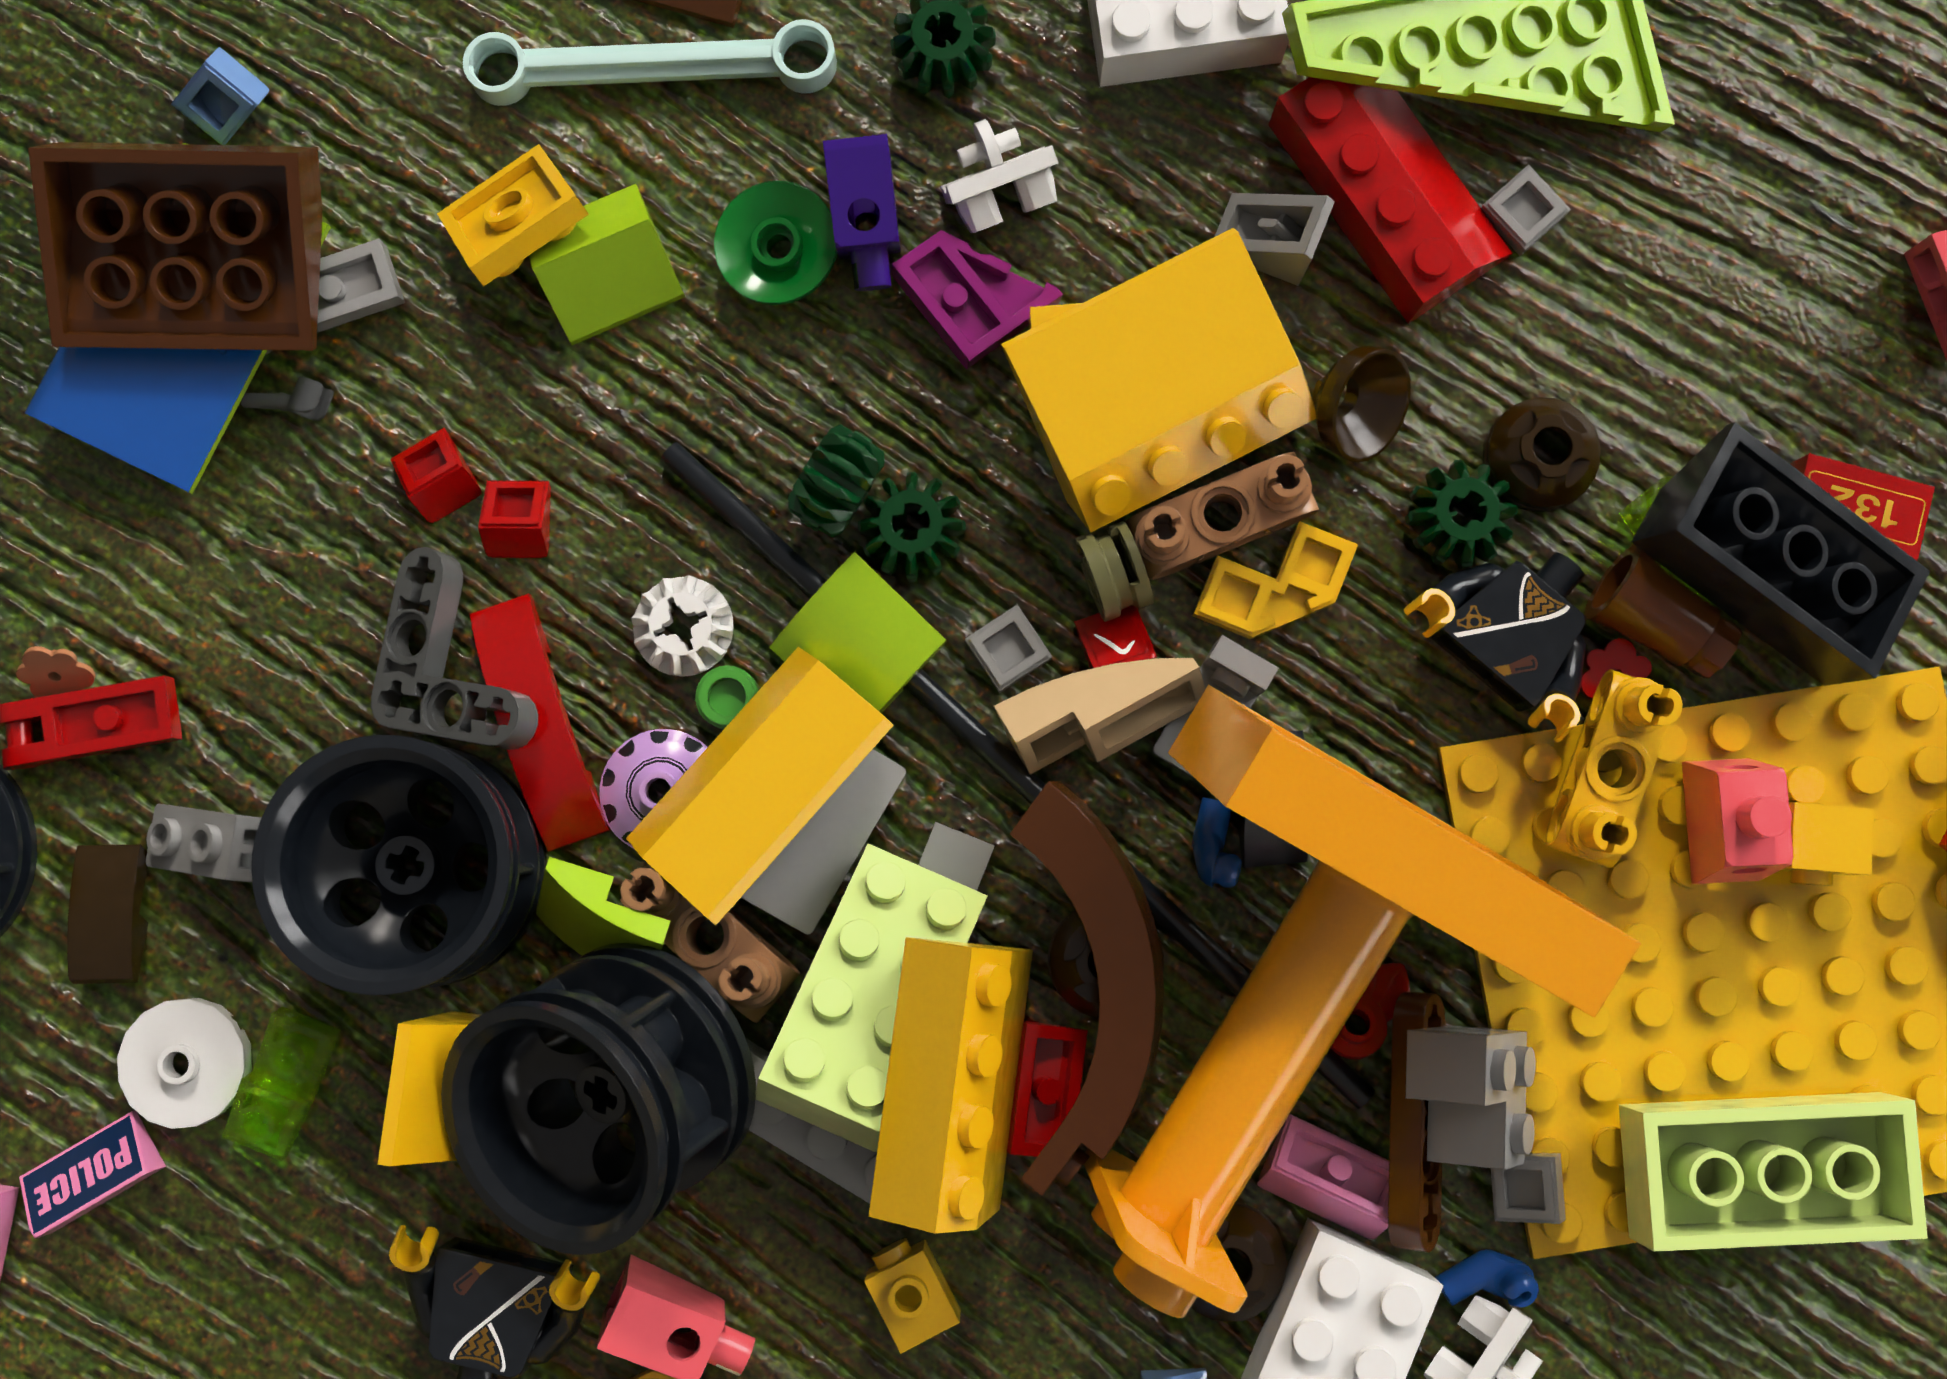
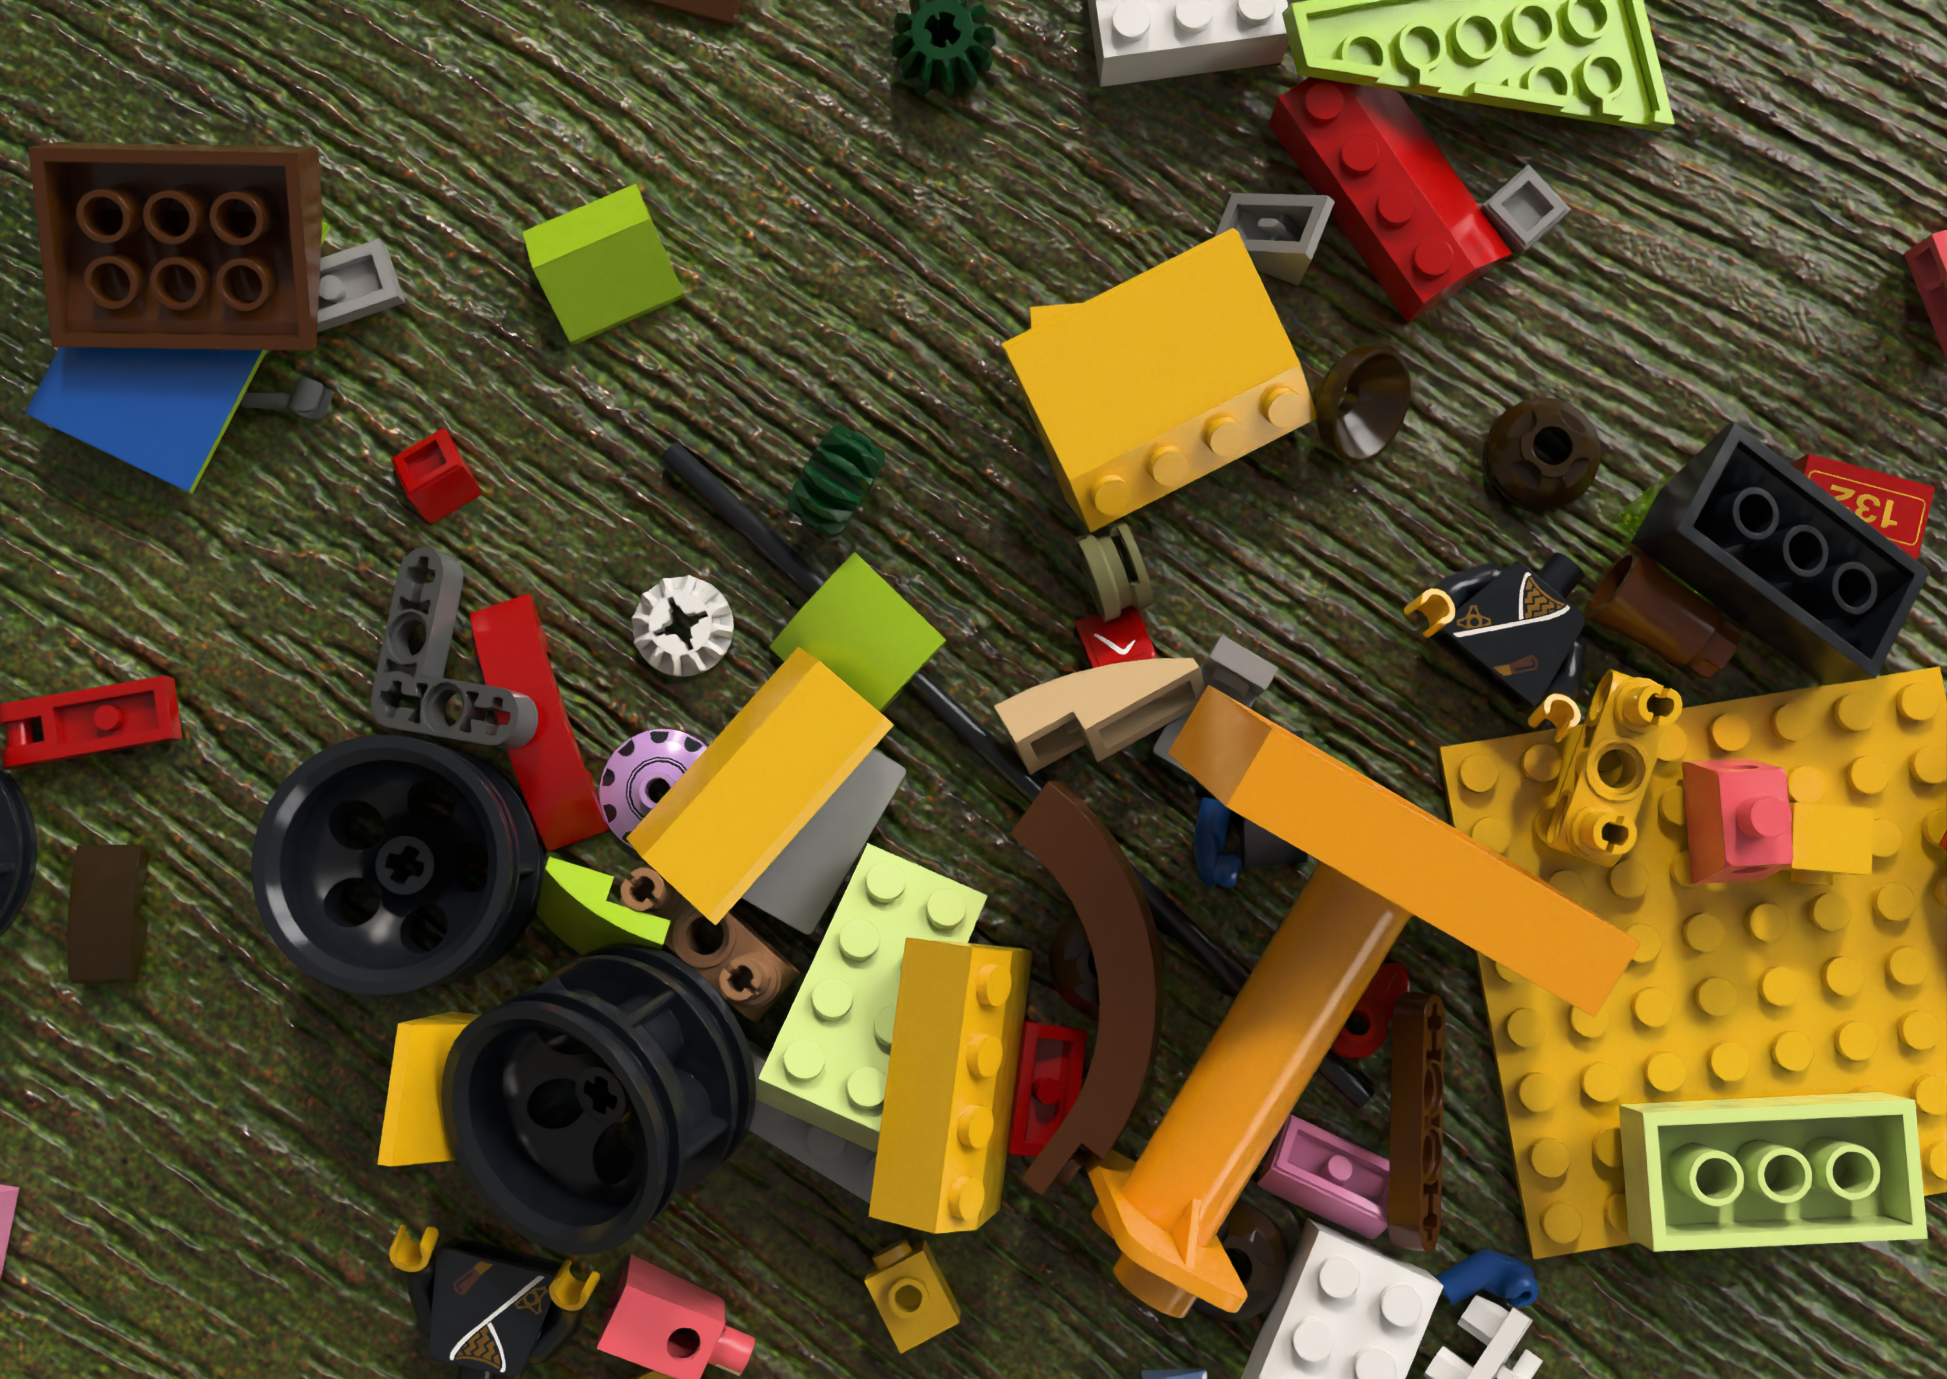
nougat plant [16,646,96,697] -> none
slope [19,1110,166,1239] -> none
white plate [117,998,252,1129] -> none
light grey bracket [146,804,262,882] -> none
medium blue slope [171,47,269,145] -> none
clear neon green slope [222,1006,341,1161] -> none
yellow plate [437,144,589,287] -> none
light aqua piece [463,19,837,106] -> none
red slope [478,481,551,558] -> none
bright green tile [695,665,760,730] -> none
green dish [714,181,837,305] -> none
dark purple torso [823,134,901,291] -> none
dark green gear [858,472,966,582] -> none
magenta wing [890,230,1063,370] -> none
light grey tile [918,822,995,891] -> none
white hips [940,119,1058,233] -> none
light grey tile [965,604,1052,693] -> none
medium nougat piece [1125,451,1320,581] -> none
yellow tile [1192,521,1358,640] -> none
dark green gear [1405,460,1518,569] -> none
light grey brick [1406,1026,1536,1170] -> none
light grey tile [1491,1153,1566,1224] -> none
red plant [1580,638,1652,699] -> none

